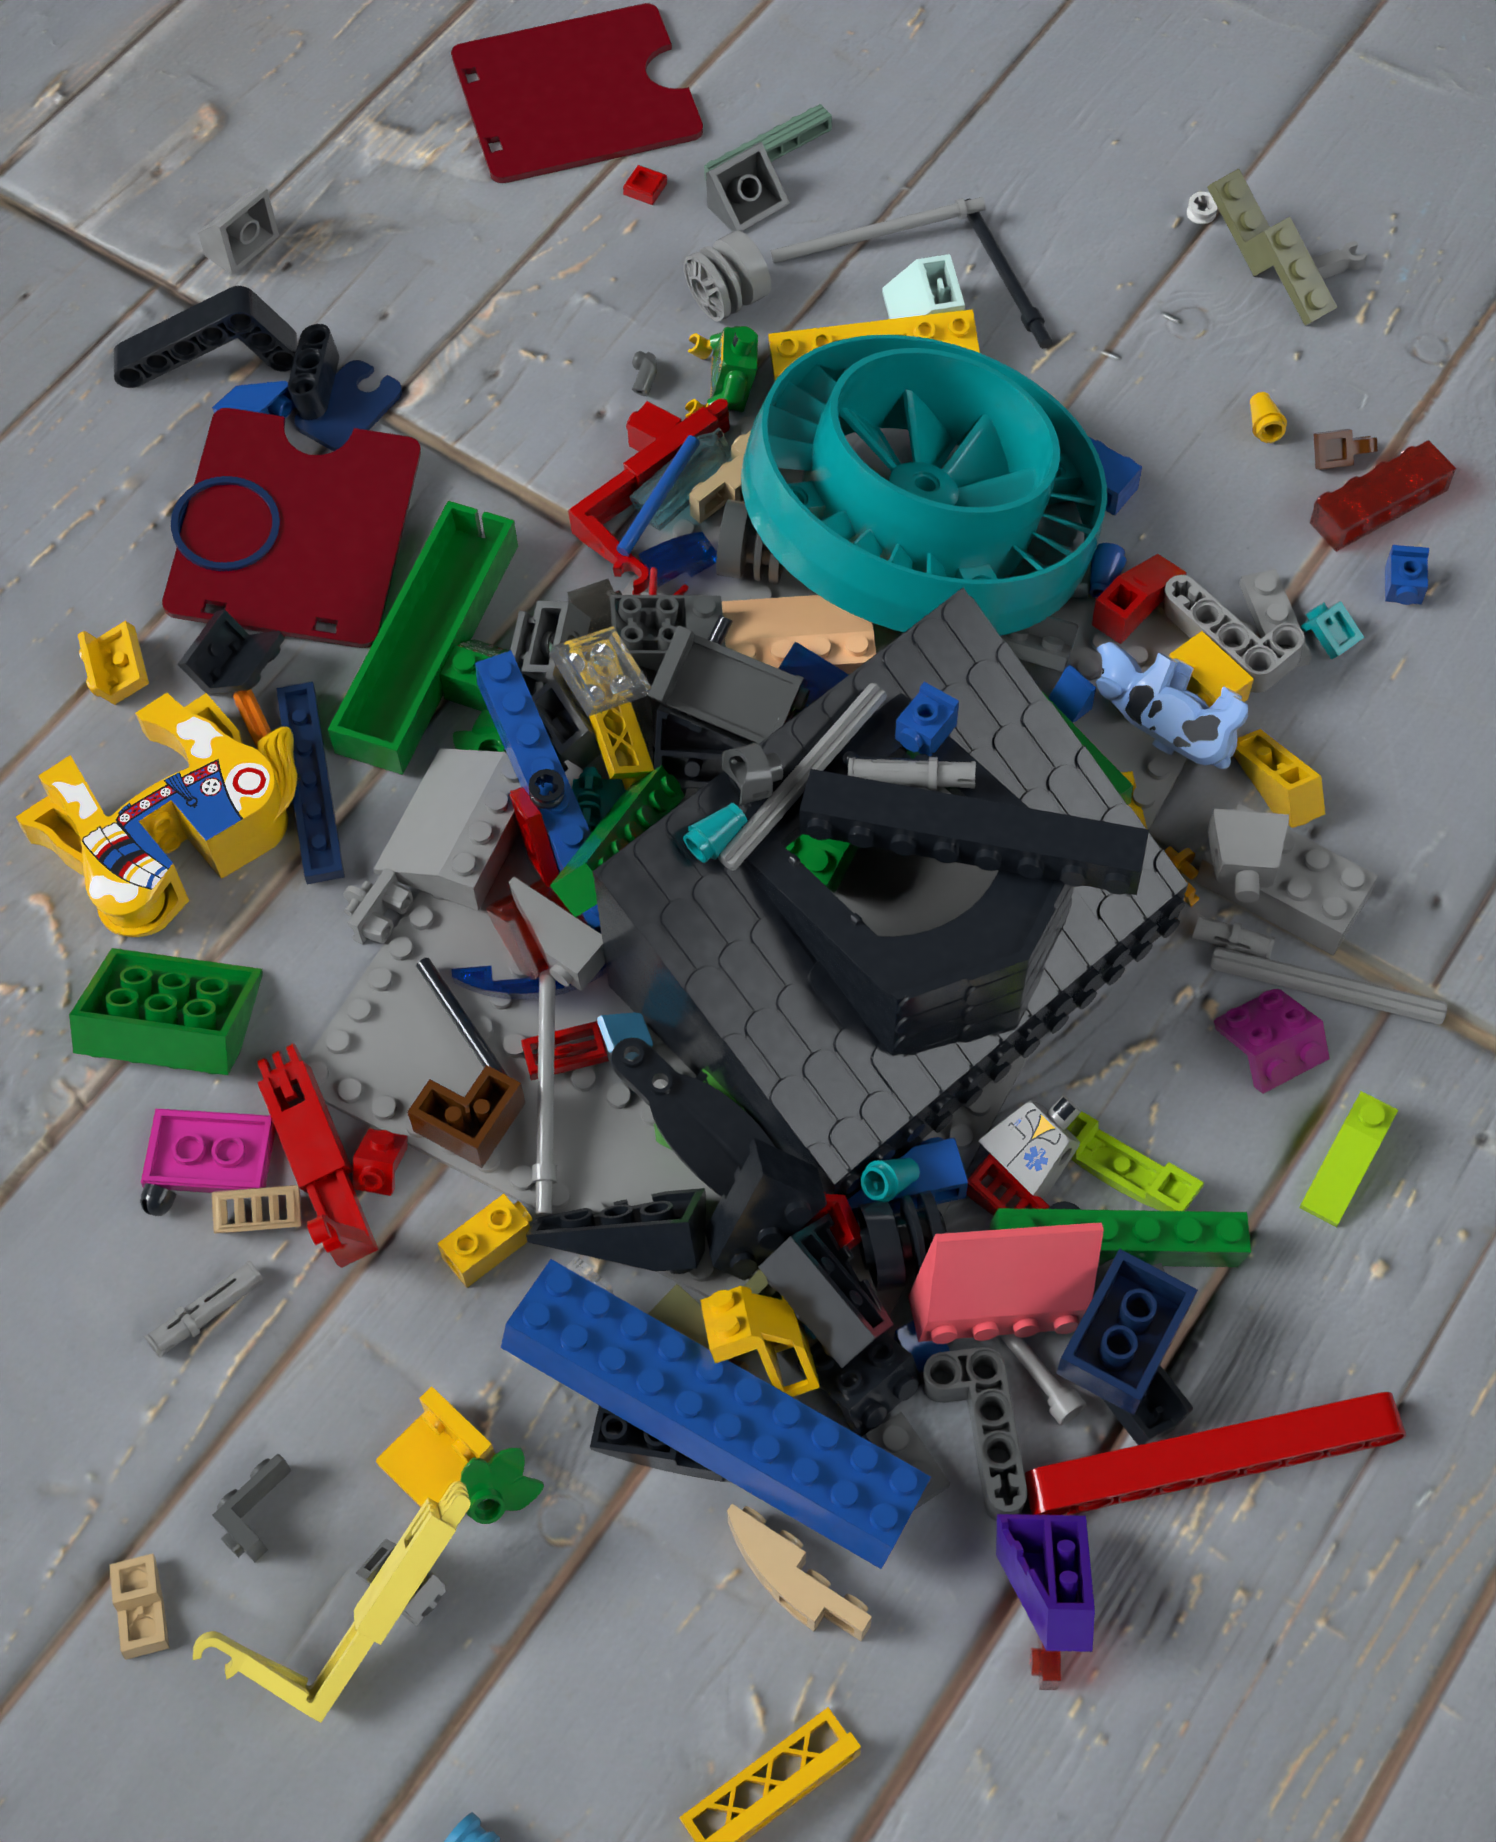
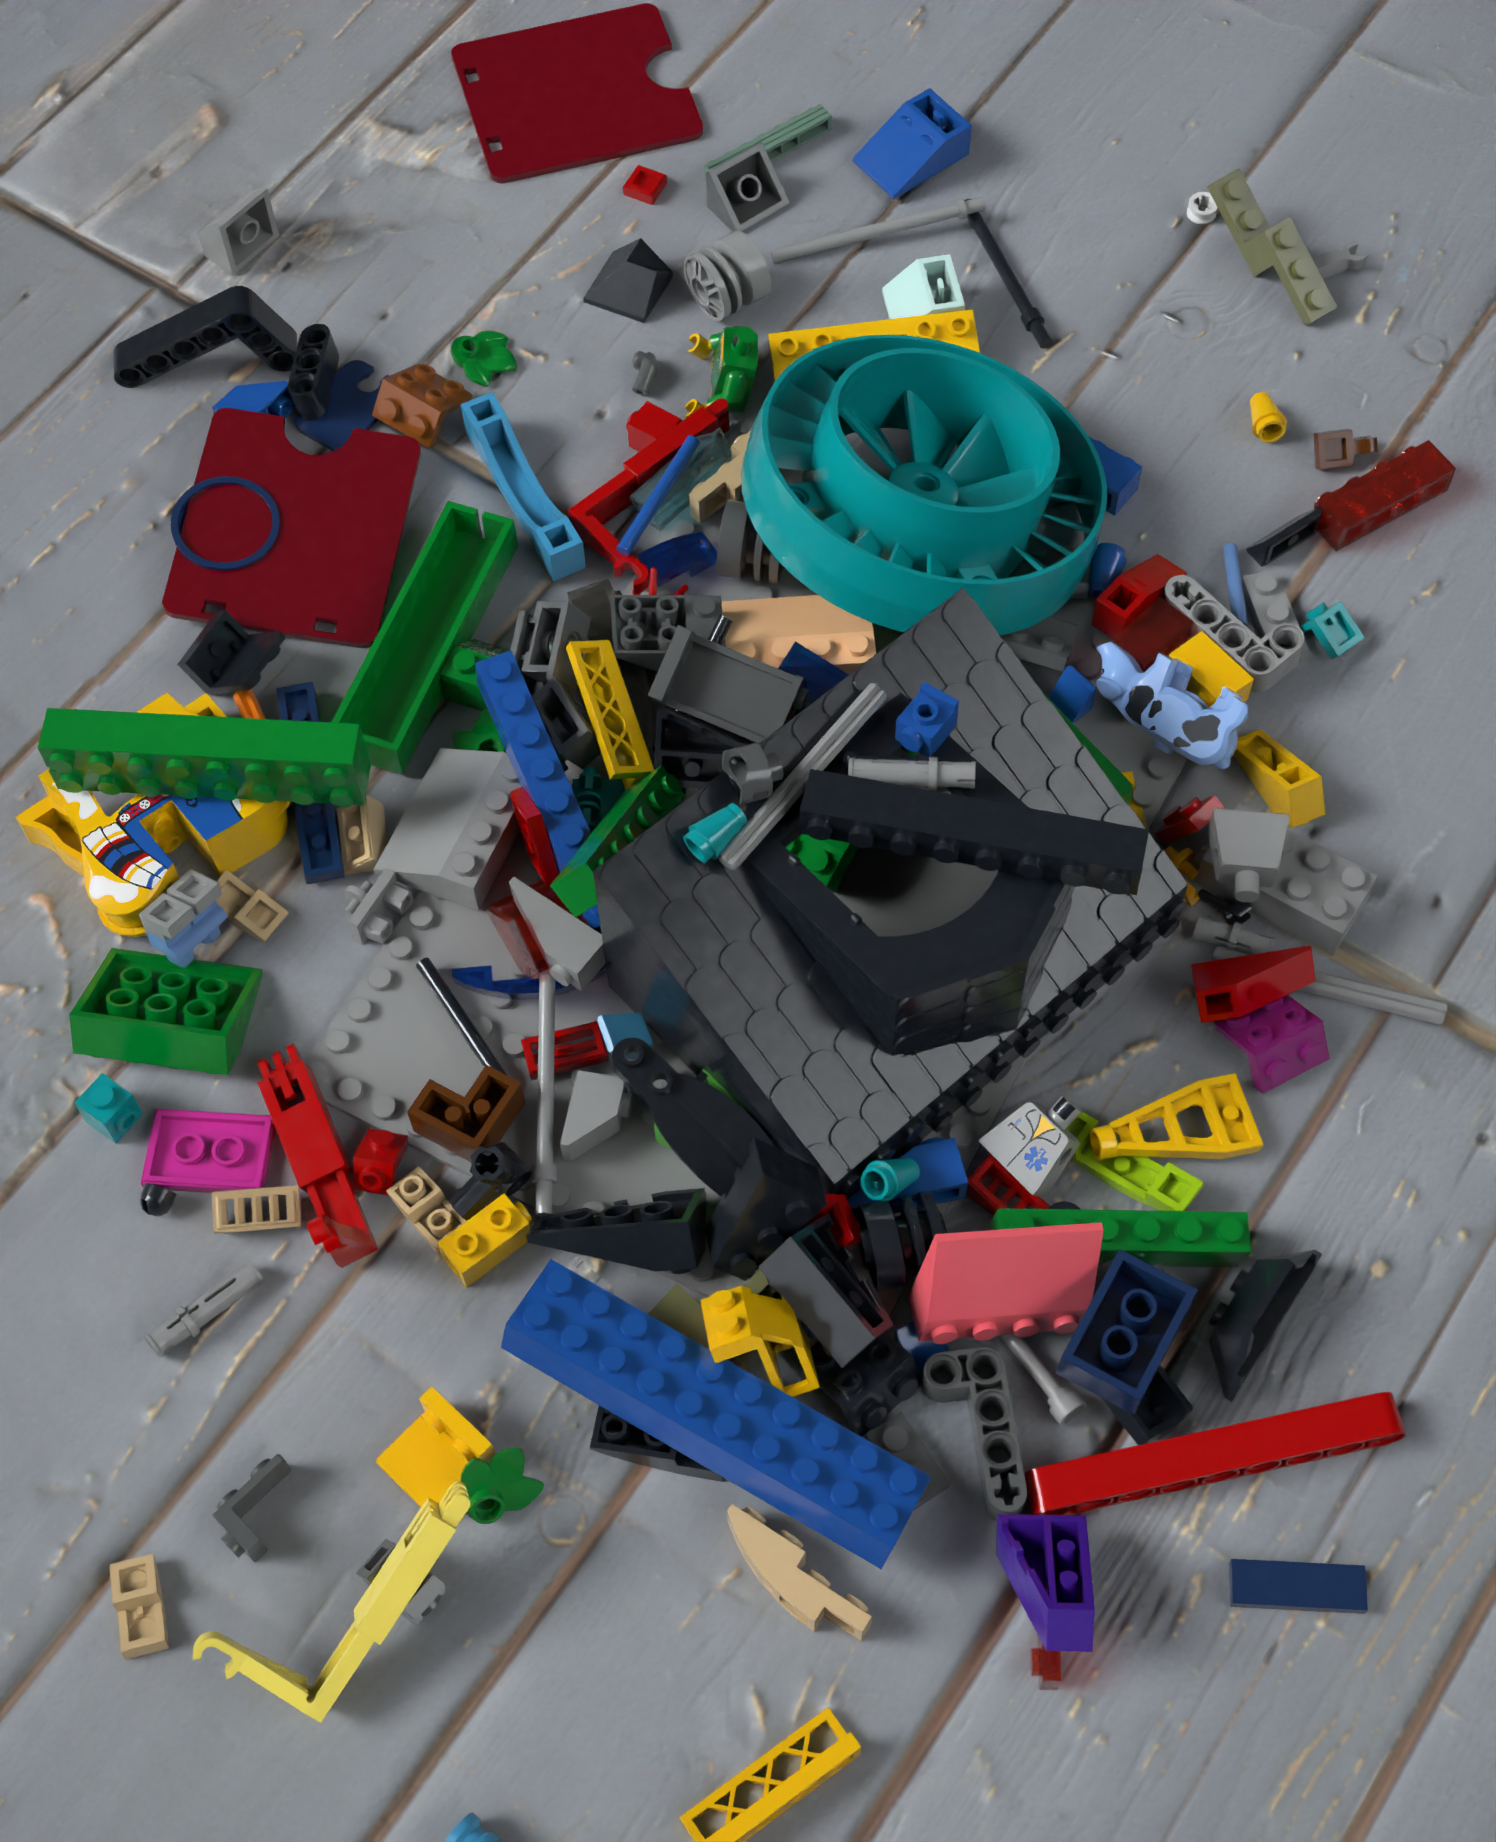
yellow bracket [78,620,149,705] -> none
black bush [528,769,565,810] -> none
clear plate [549,627,651,716] -> none
lime slope [1299,1091,1398,1228] -> none
blue brick [1385,545,1429,605] -> none
none -> green piece [38,708,371,807]
none -> teal brick [75,1073,143,1144]
none -> hips [139,869,228,967]
none -> tan slope [216,870,289,943]
none -> tan slope [336,794,388,875]
none -> dark orange bracket [372,364,473,448]
none -> tan slope [386,1166,466,1257]
none -> black piece [449,1142,533,1221]
none -> green plate [450,331,517,387]
none -> dark azure arch [461,392,586,582]
none -> light grey slope [560,1070,633,1161]
none -> black slope [584,238,673,323]
none -> blue slope [853,88,972,199]
none -> yellow plate [1089,1073,1264,1160]
none -> clear red brick [1111,596,1193,672]
none -> red plate [1155,795,1224,845]
none -> red slope [1191,945,1316,1023]
none -> black hand [1198,889,1252,925]
none -> black wedge [1208,1250,1322,1402]
none -> medium blue bar [1223,543,1248,627]
none -> dark blue tile [1229,1559,1368,1614]
none -> black slope [1246,508,1322,567]

